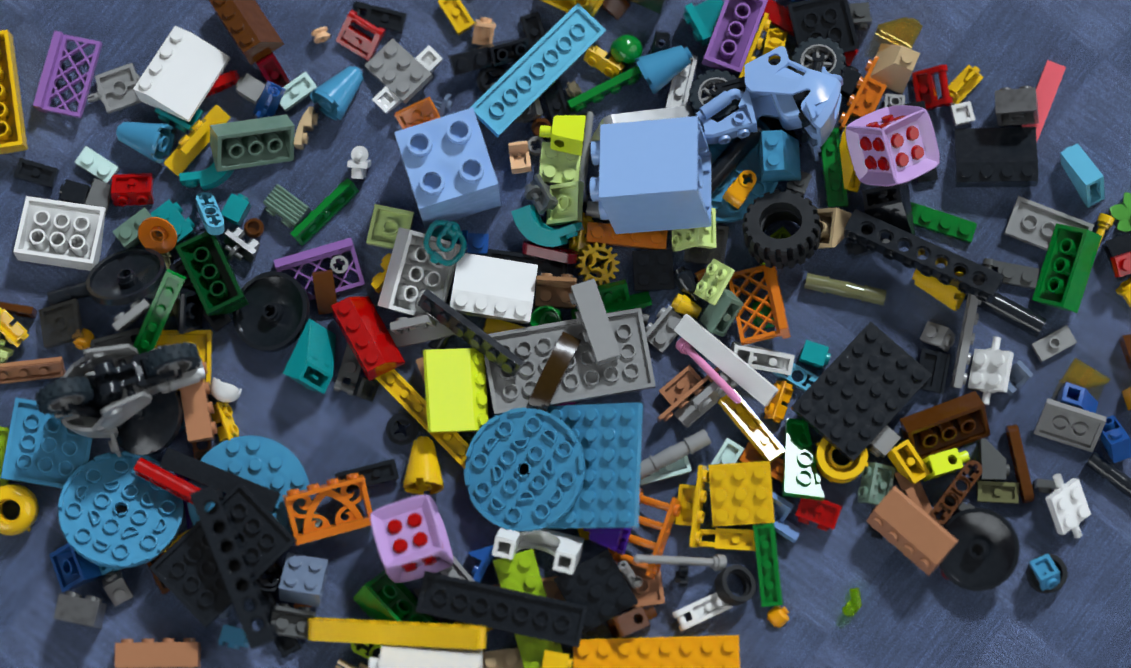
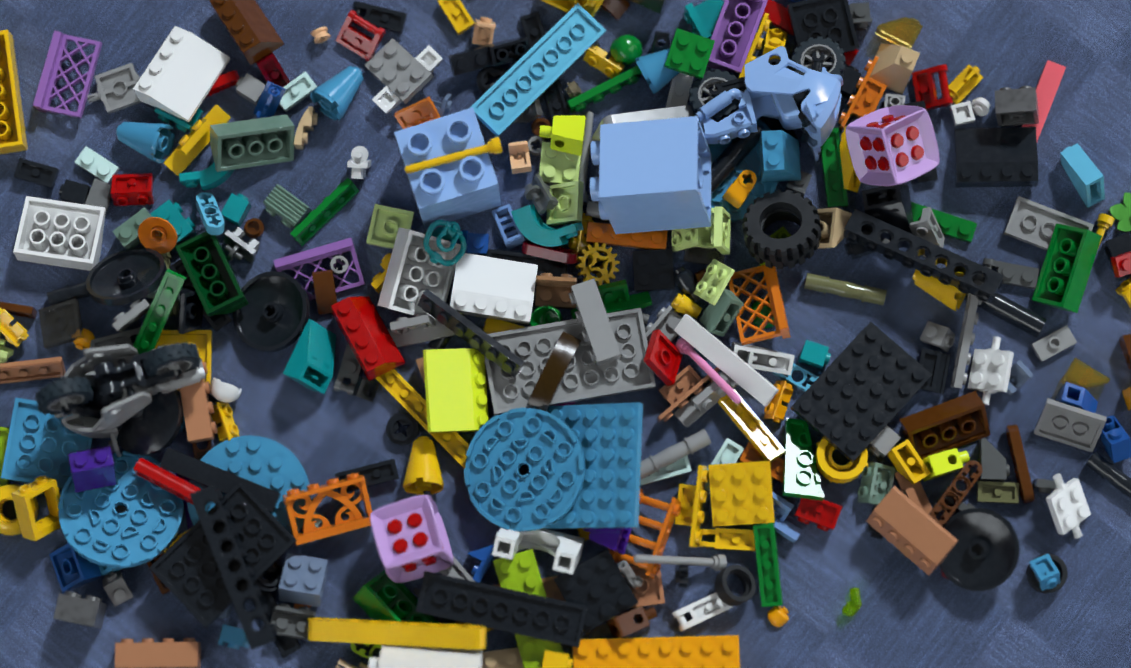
none -> yellow window [11,476,61,541]
none -> dark purple slope [68,446,116,493]
none -> yellow piece [404,137,503,174]
none -> medium blue slope [491,203,525,250]
none -> red plate [643,329,683,386]
none -> green plate [664,28,715,80]
none -> yellowish green plate [711,206,731,255]
none -> light grey bracket [909,207,945,257]
none -> white plate [971,97,990,116]

